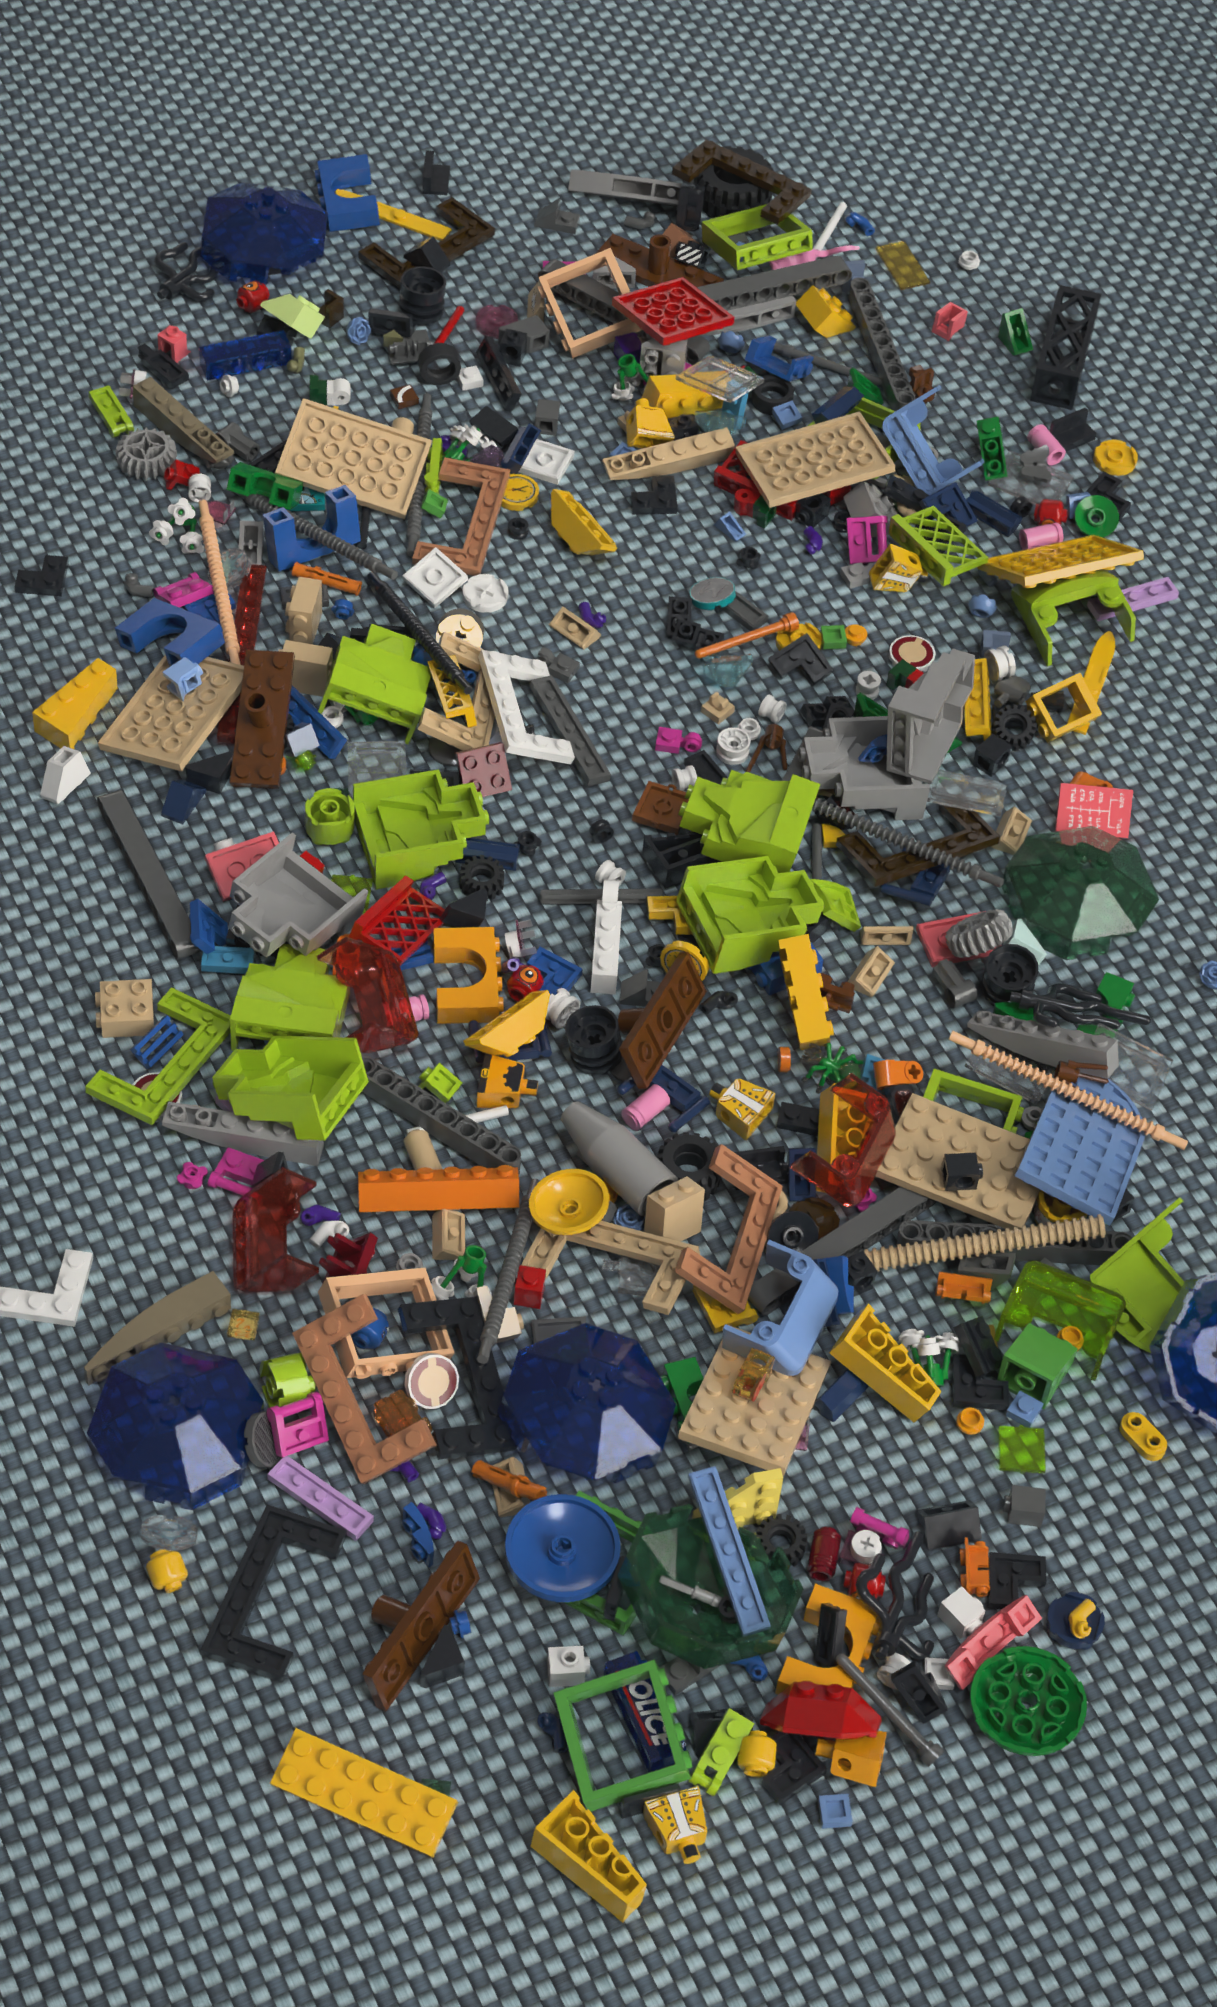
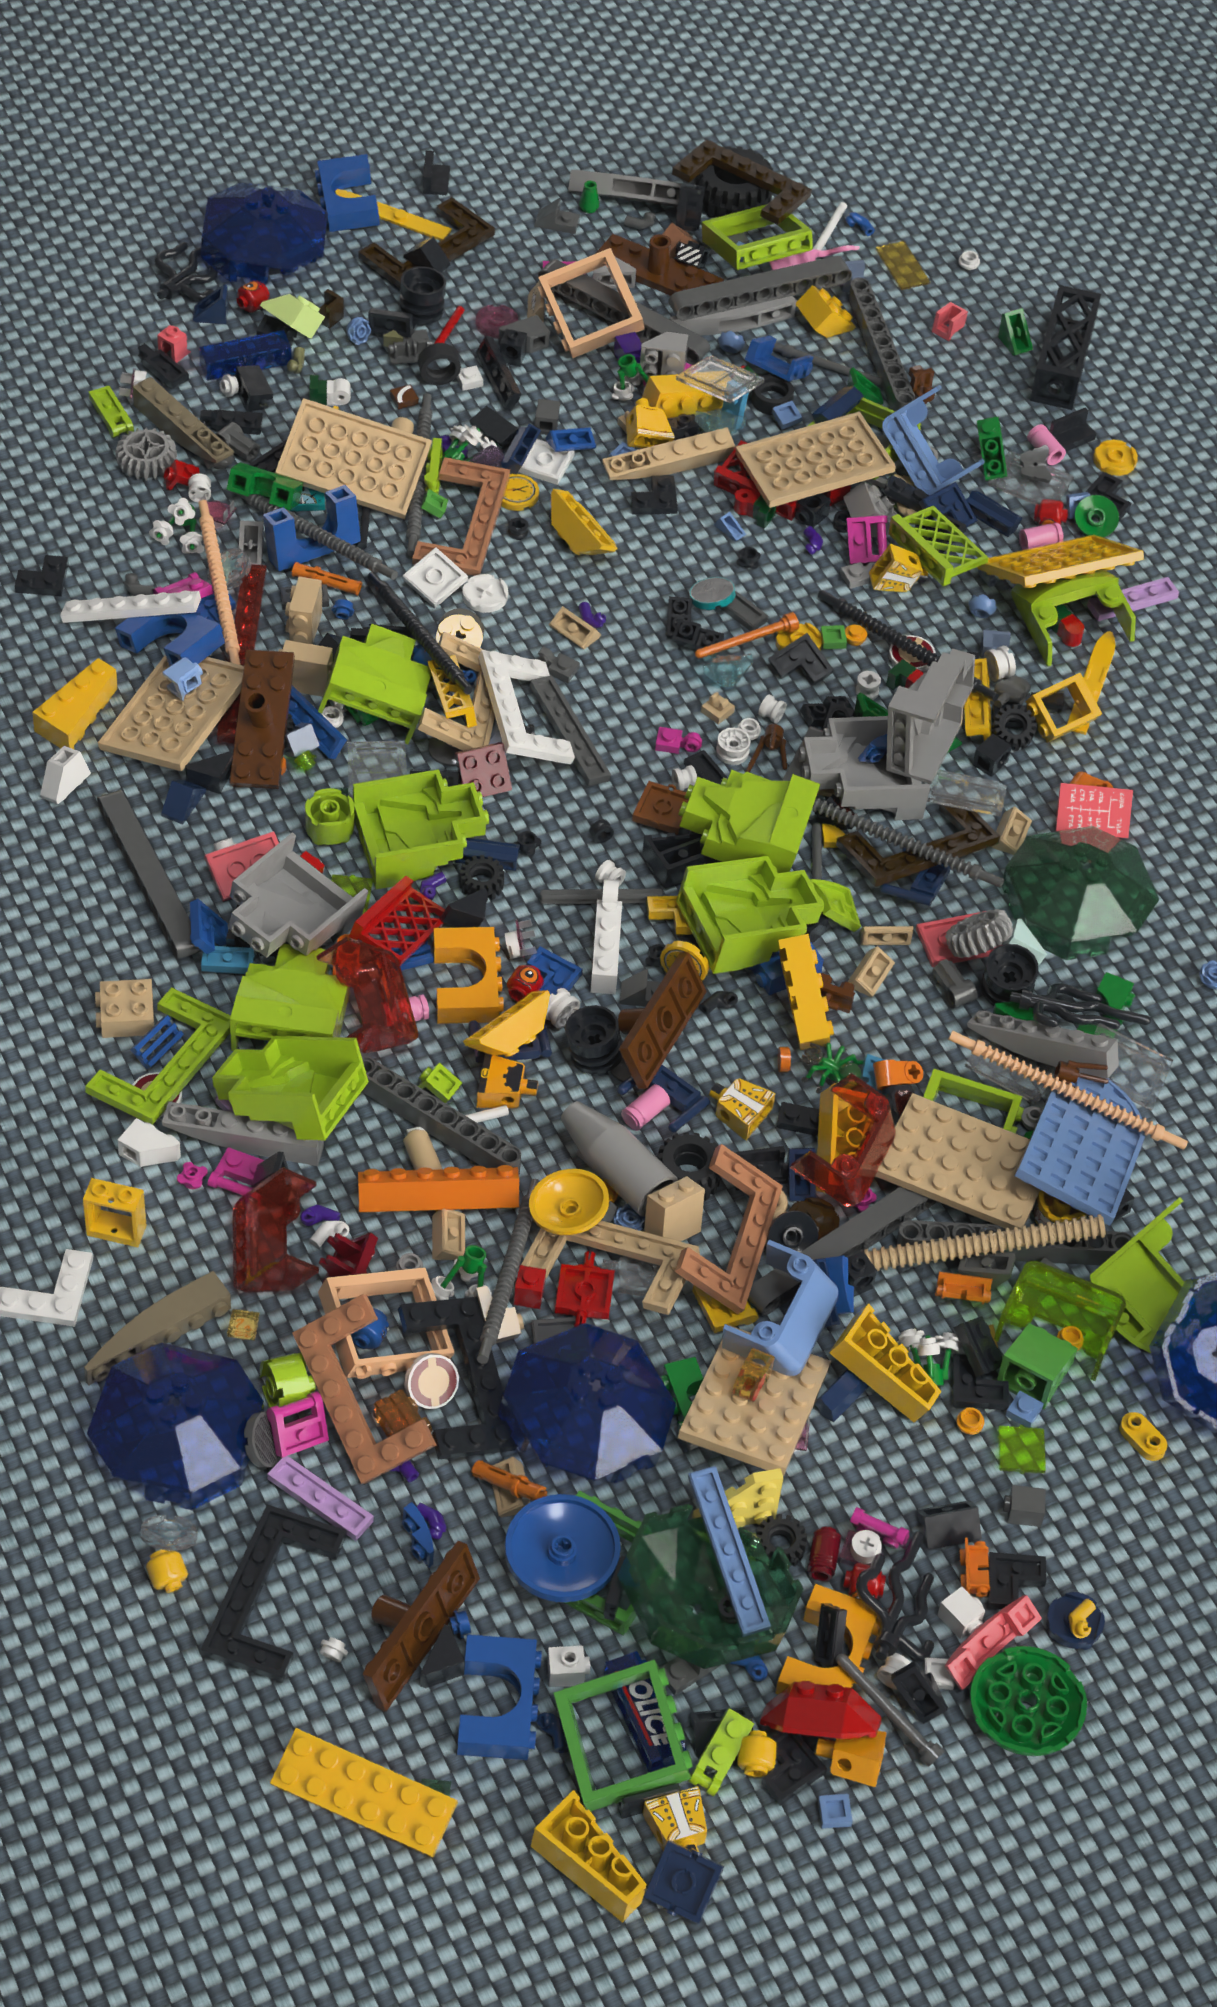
arm [501,957,524,974] -> none
red plate [612,277,735,346] -> none
light grey piece [659,1576,722,1607] -> none
black brick [941,1153,983,1191] -> none
black bush [1010,496,1033,518] -> none
none -> white plate [60,591,201,623]
none -> yellow window [83,1178,147,1247]
none -> white slope [118,1118,181,1167]
none -> dark blue slope [192,284,228,324]
none -> black hinge [200,410,263,435]
none -> black hinge [235,365,274,412]
none -> white plate [320,1637,348,1662]
none -> blue arch [457,1634,542,1760]
none -> blue slope [546,428,596,452]
none -> red plate [555,1251,615,1331]
none -> green cone [579,181,600,213]
none -> dark blue plate [644,1840,725,1924]
none -> black hose [818,590,999,702]
none -> red leg [1046,604,1085,647]

